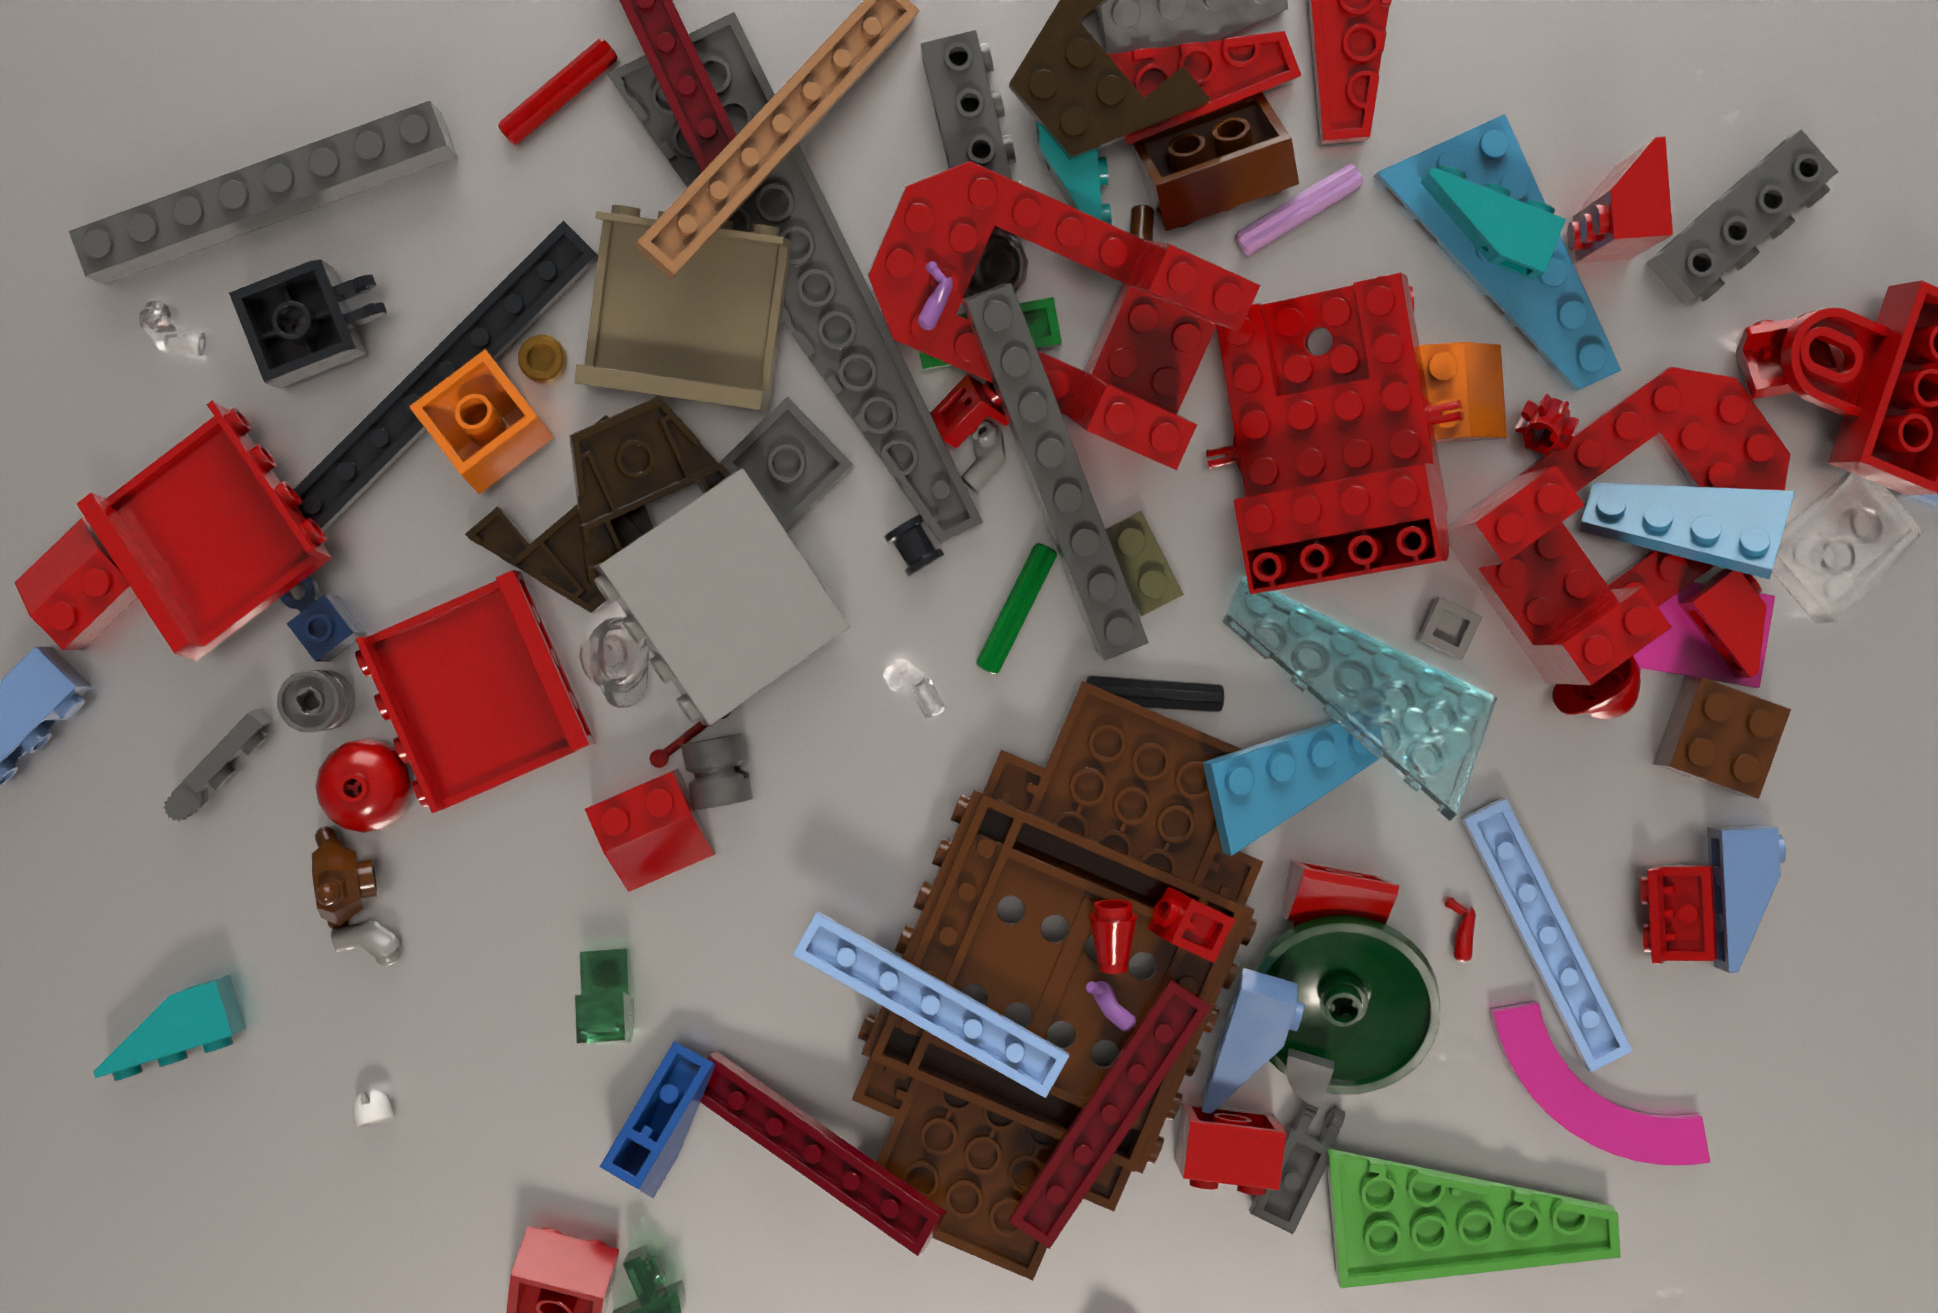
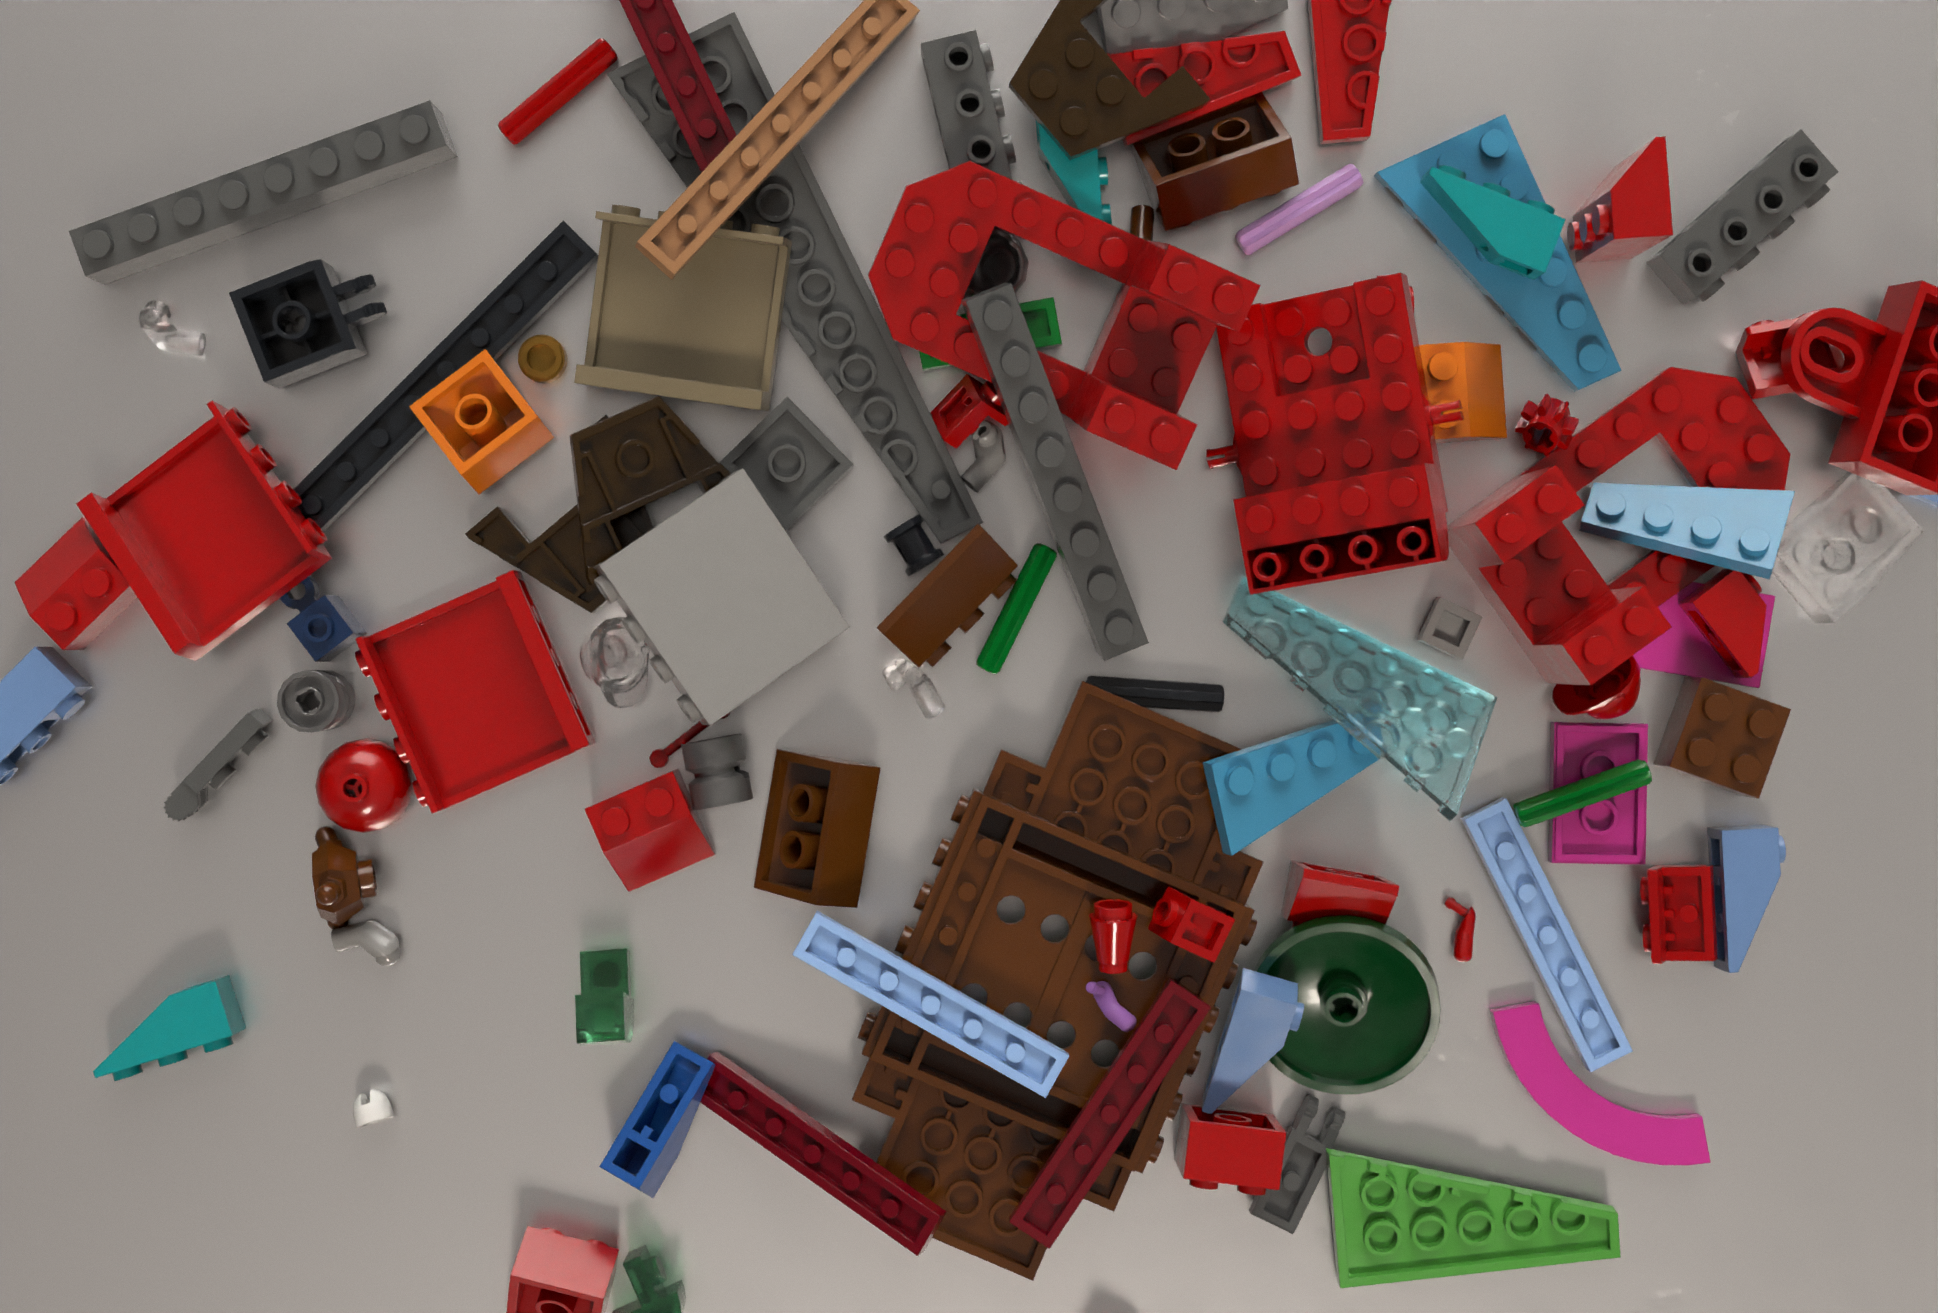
medium lavender piece [918,261,953,330] -> none
olive plate [1105,511,1184,616] -> none
dark grey tile [1286,1048,1334,1109] -> none
none -> reddish brown slope [754,749,880,908]
none -> reddish brown slope [877,524,1018,668]
none -> green axle [1513,759,1652,827]
none -> dark pink tile [1548,722,1648,865]

